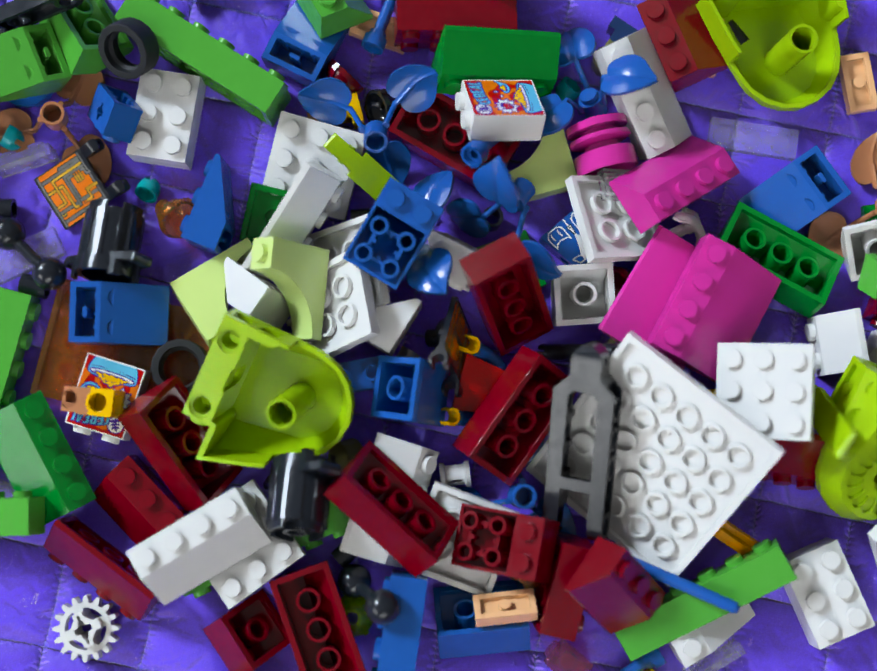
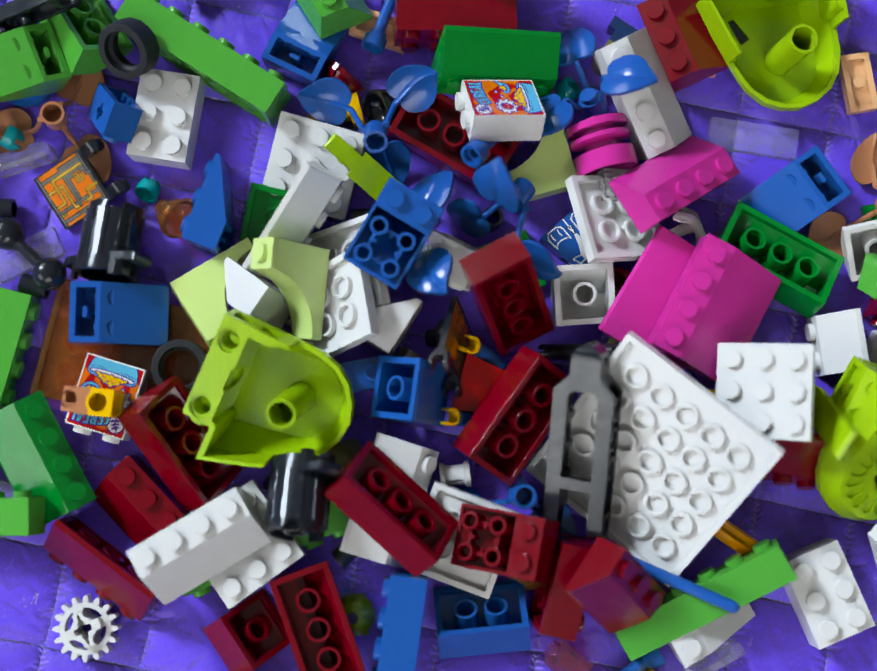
black piece [337,564,401,625] -> none
light nougat plate [472,588,538,627] -> none

